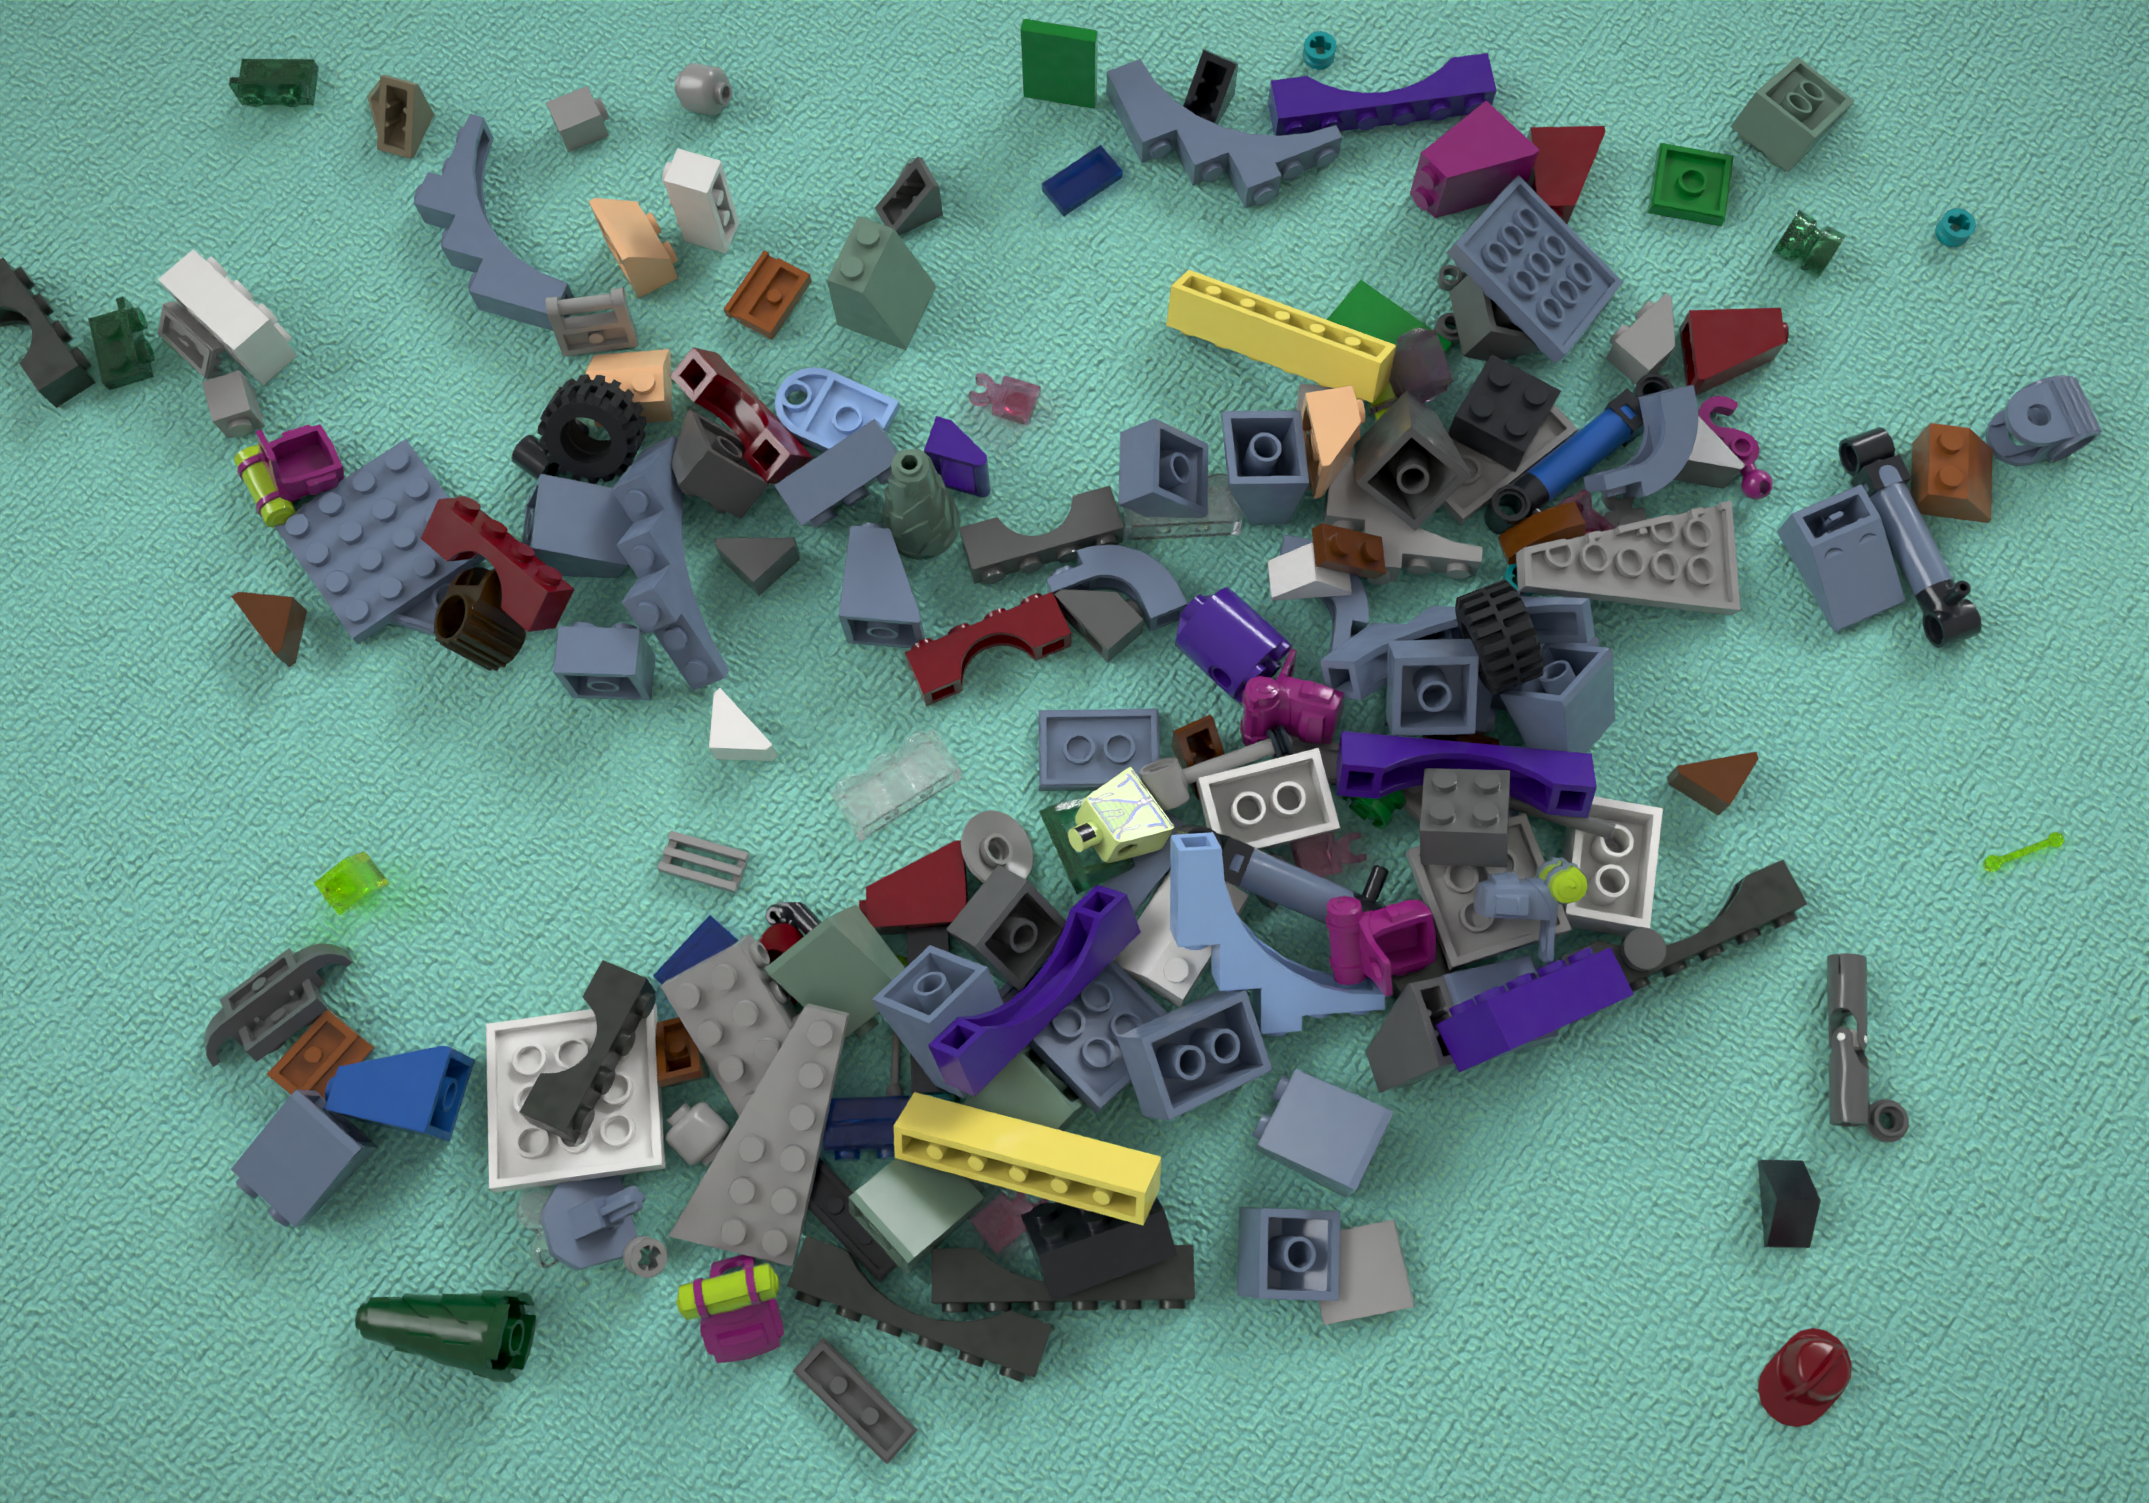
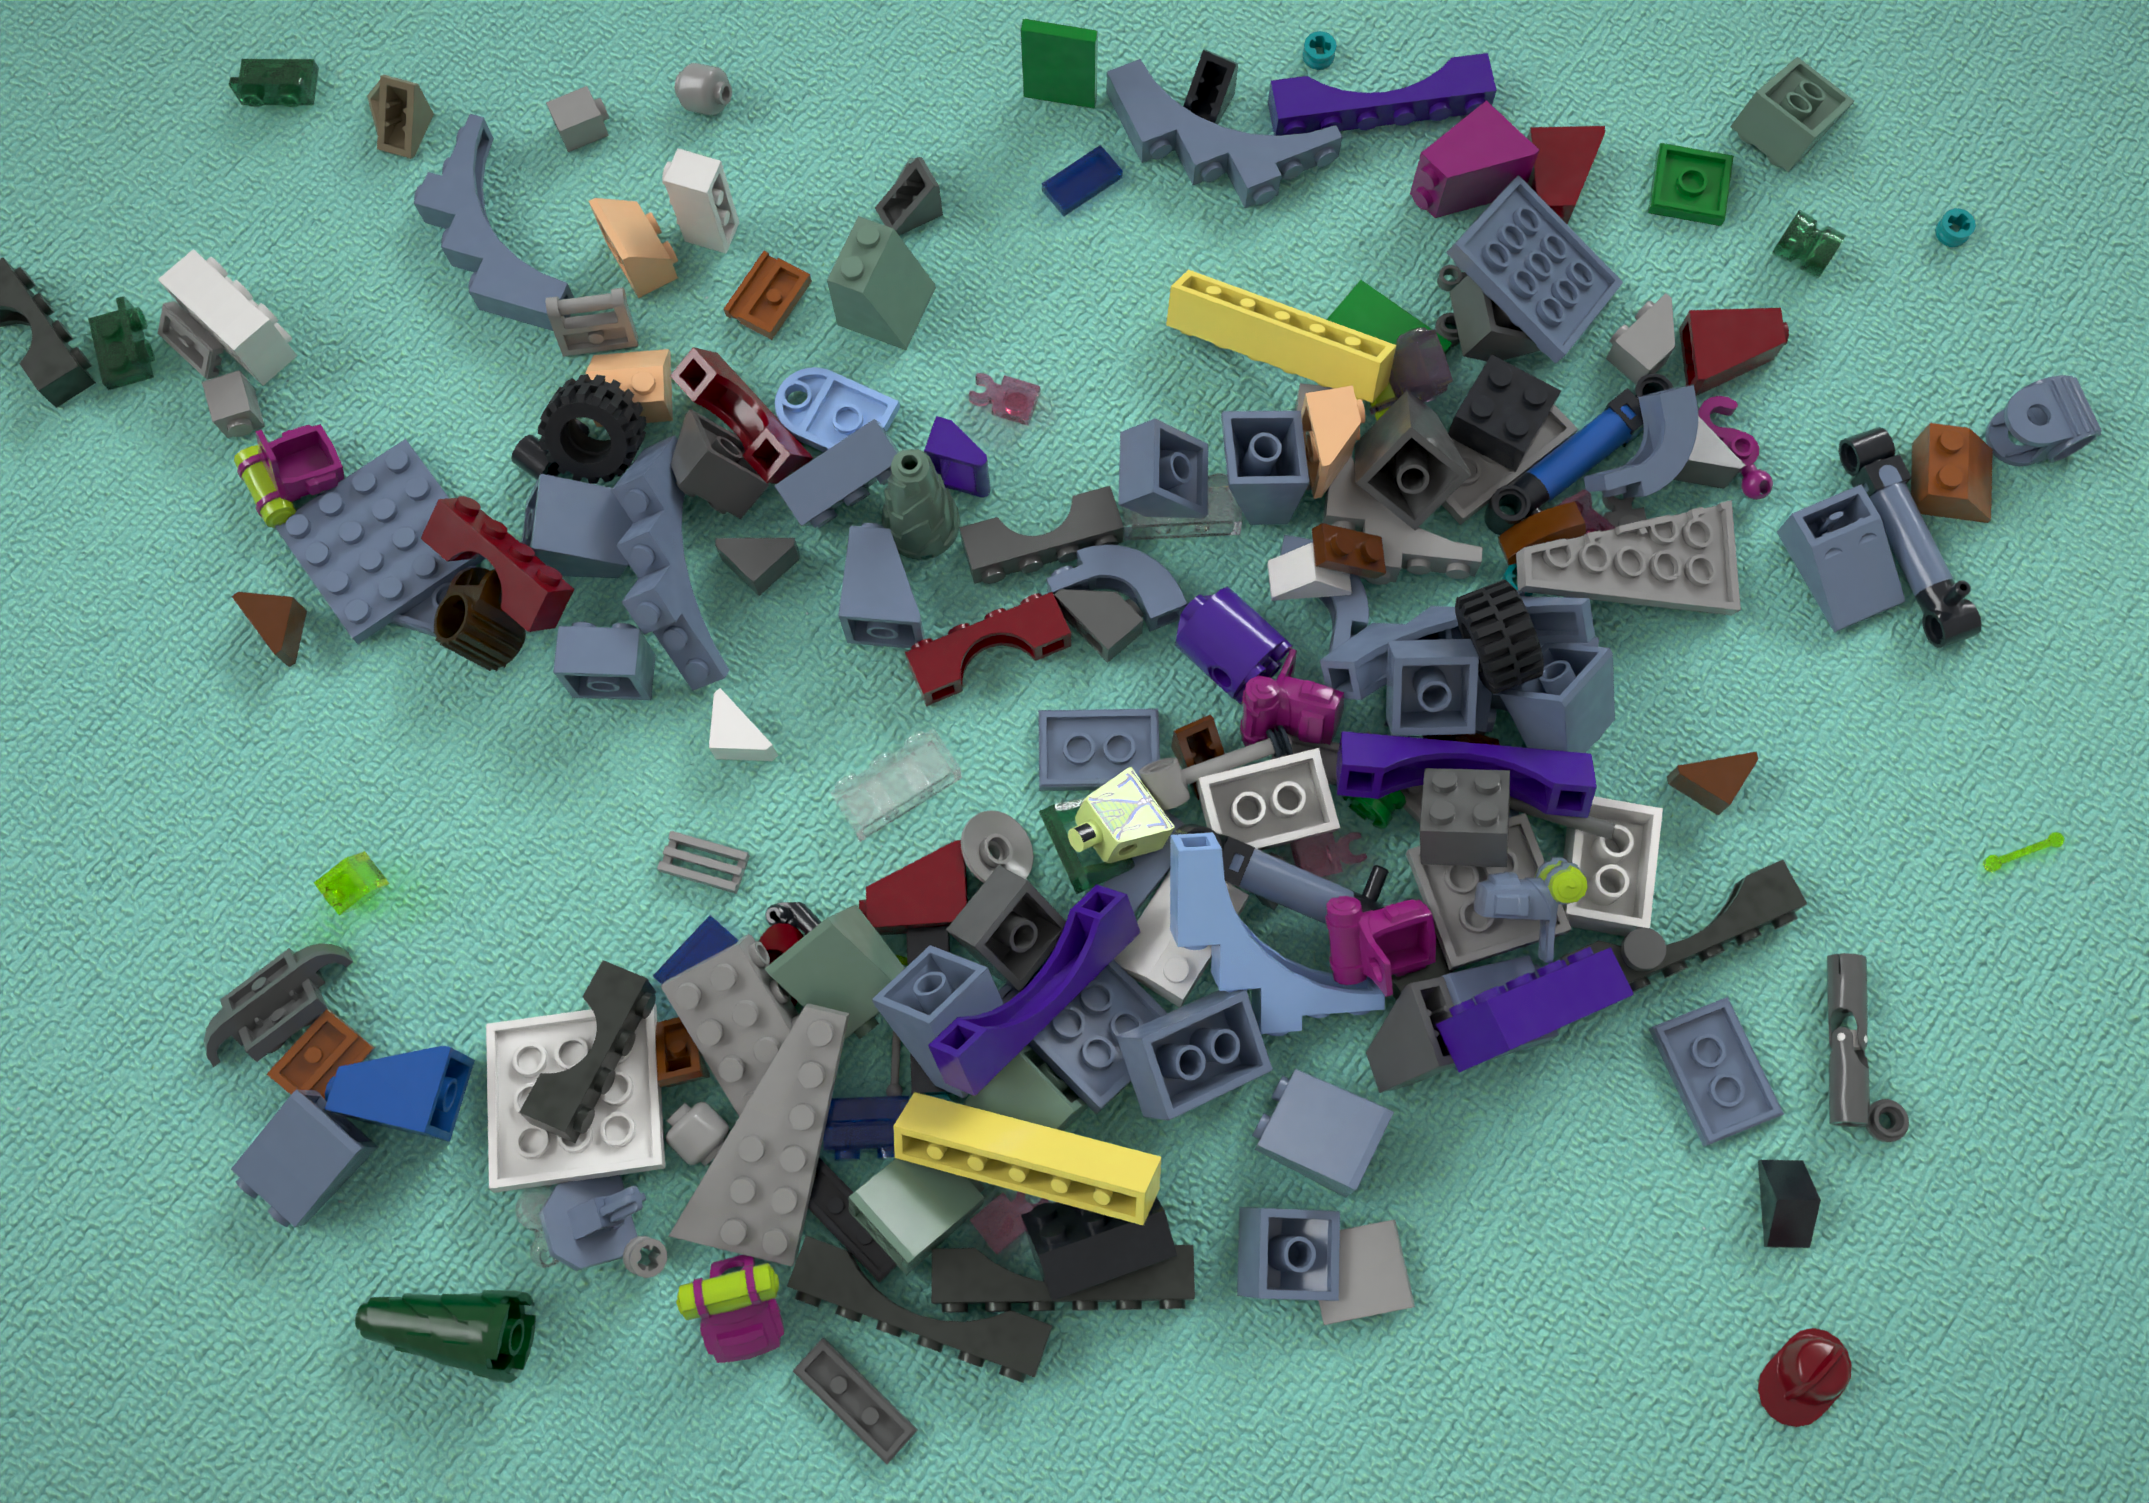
none -> sand blue tile [1649,997,1784,1147]

